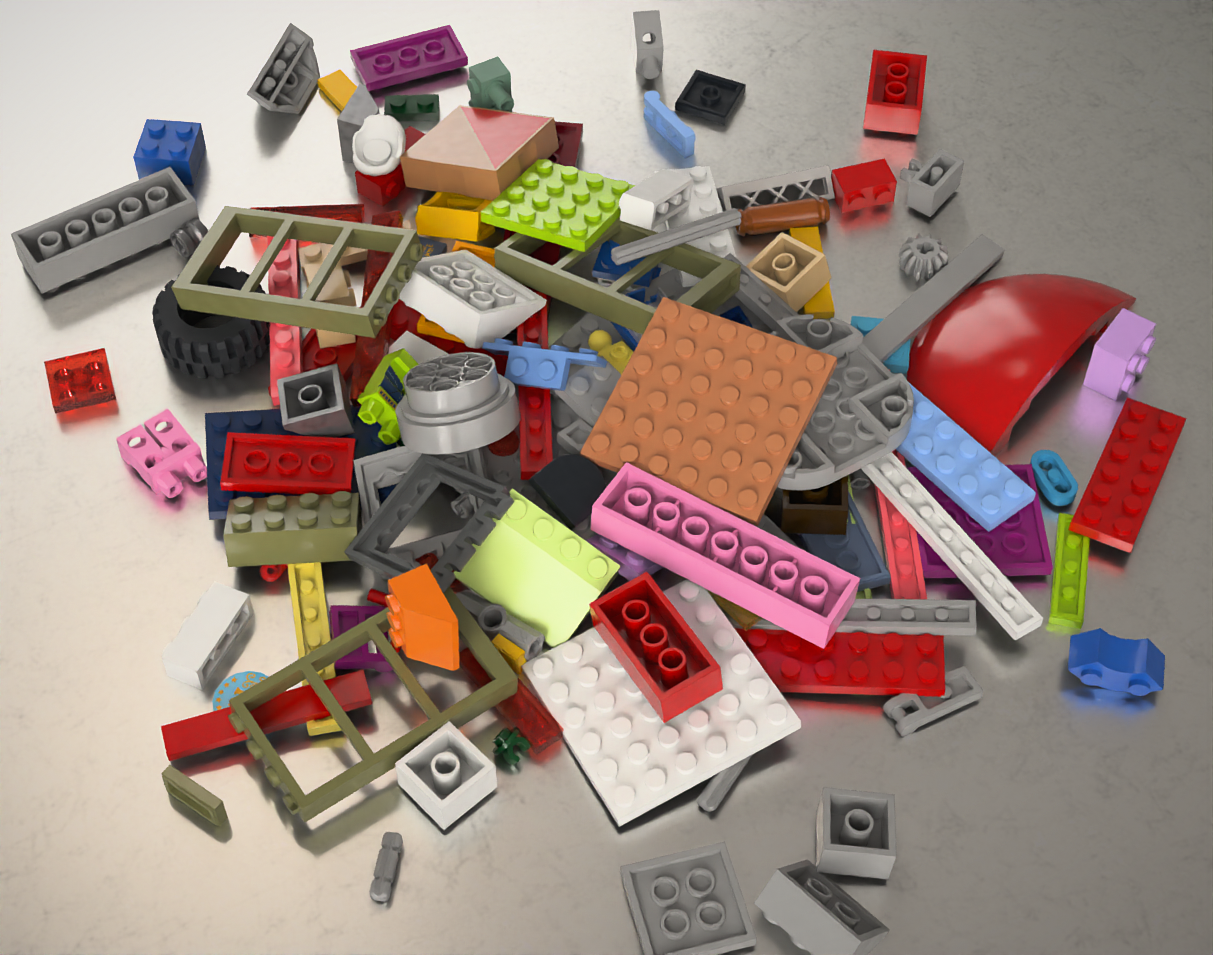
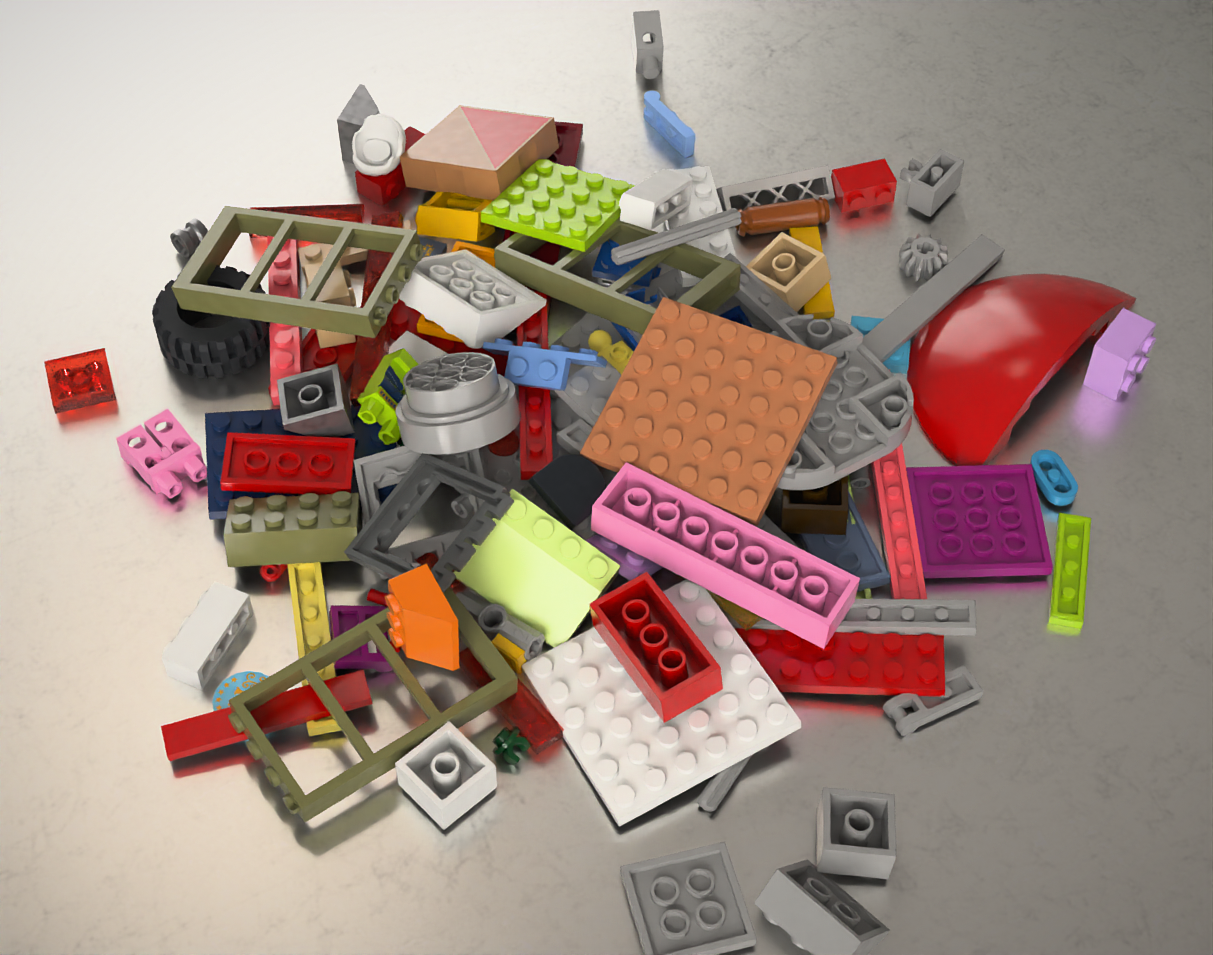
light grey brick [10,167,199,293] -> none
blue brick [133,119,206,186] -> none
olive tile [161,764,228,827] -> none
light grey wedge [246,22,321,114] -> none
yellow tile [317,69,357,112] -> none
magenta plate [350,24,468,91] -> none
light grey axle [369,832,403,902] -> none
dark green plate [384,94,440,122] -> none
sand green brick [467,56,515,112] -> none
black tile [675,70,746,125] -> none
white plate [861,452,1043,640] -> none
red brick [863,50,927,135] -> none
light blue plate [896,383,1036,532] -> none
red plate [1068,397,1187,553] -> none
blue brick [1068,628,1165,696] -> none

